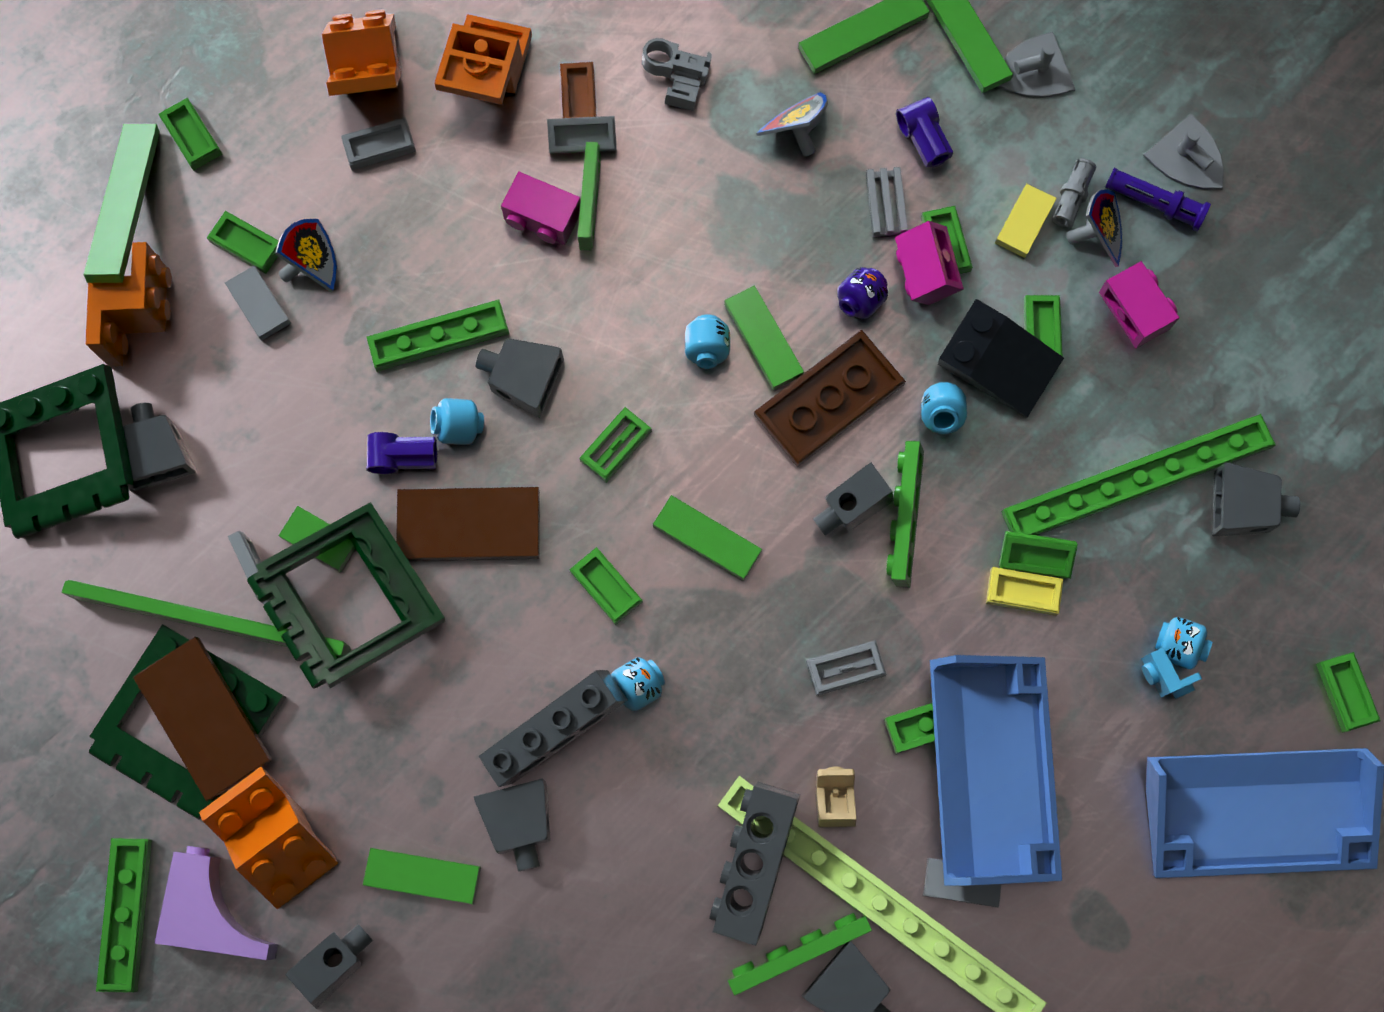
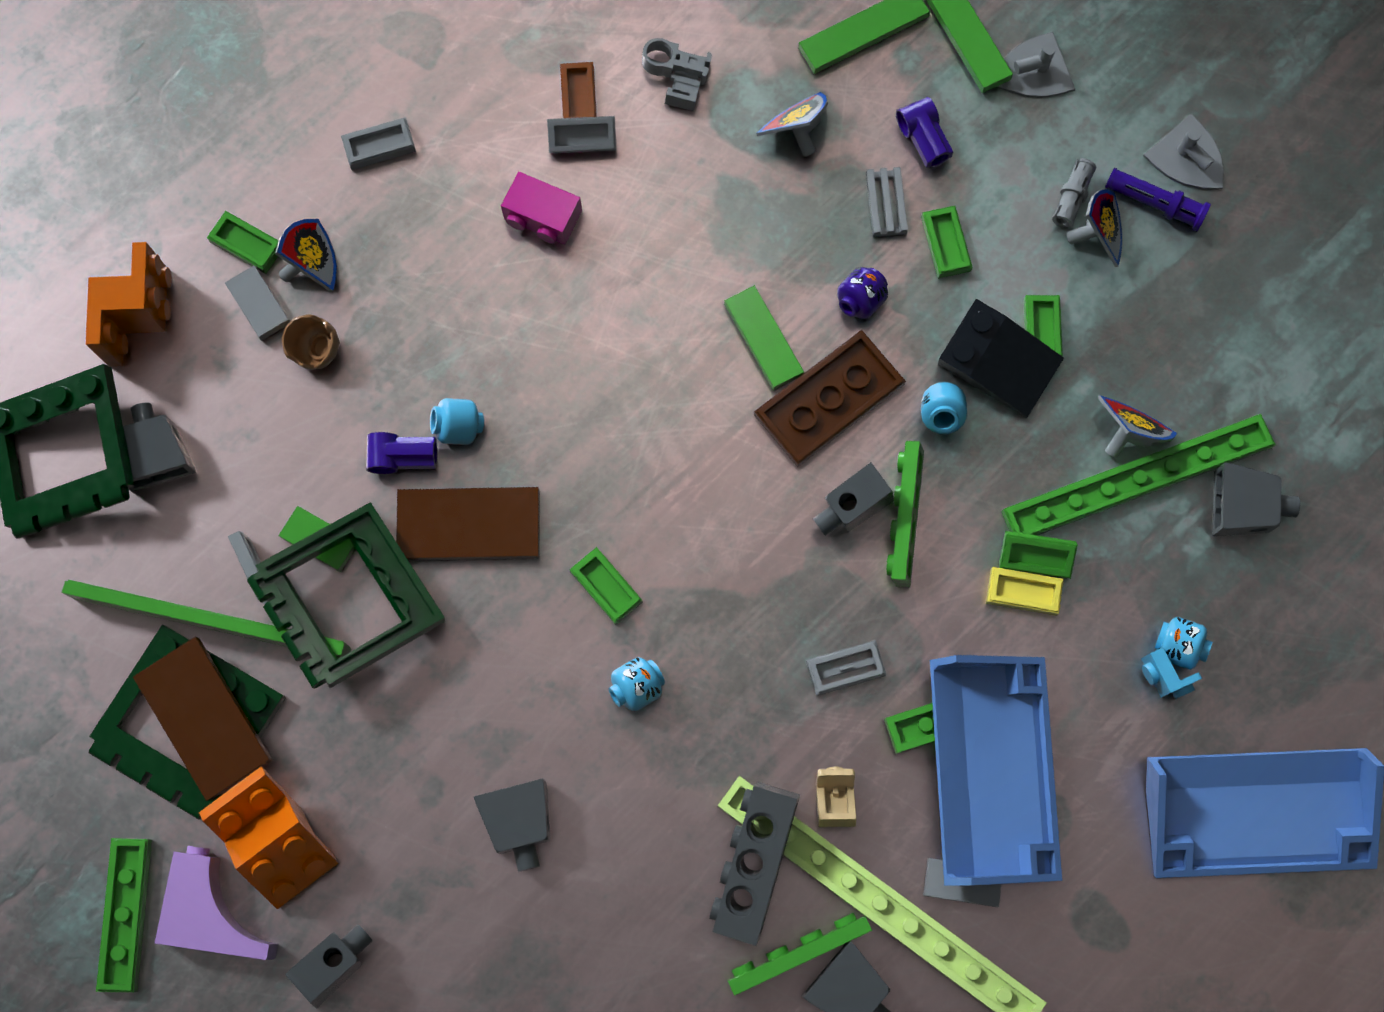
tile [83,124,160,283] -> none
bright green tile [158,98,222,171] -> none
orange bracket [322,10,401,96] -> none
bright green tile [363,848,481,904] -> none
bright green tile [366,299,509,372] -> none
orange bracket [434,14,532,105] -> none
dark grey torso [475,338,564,418] -> none
dark grey brick [479,670,628,787] -> none
bright green tile [578,142,601,251] -> none
bright green tile [579,407,652,483] -> none
bright green tile [653,495,762,581] -> none
medium azure head [685,314,730,369] -> none
dark pink brick [895,221,964,305] -> none
light yellow tile [995,183,1057,258] -> none
dark pink brick [1099,261,1179,349] -> none
bright green tile [1316,652,1381,733] -> none
none -> medium nougat hair [281,314,340,370]
none -> shield [1098,395,1177,458]

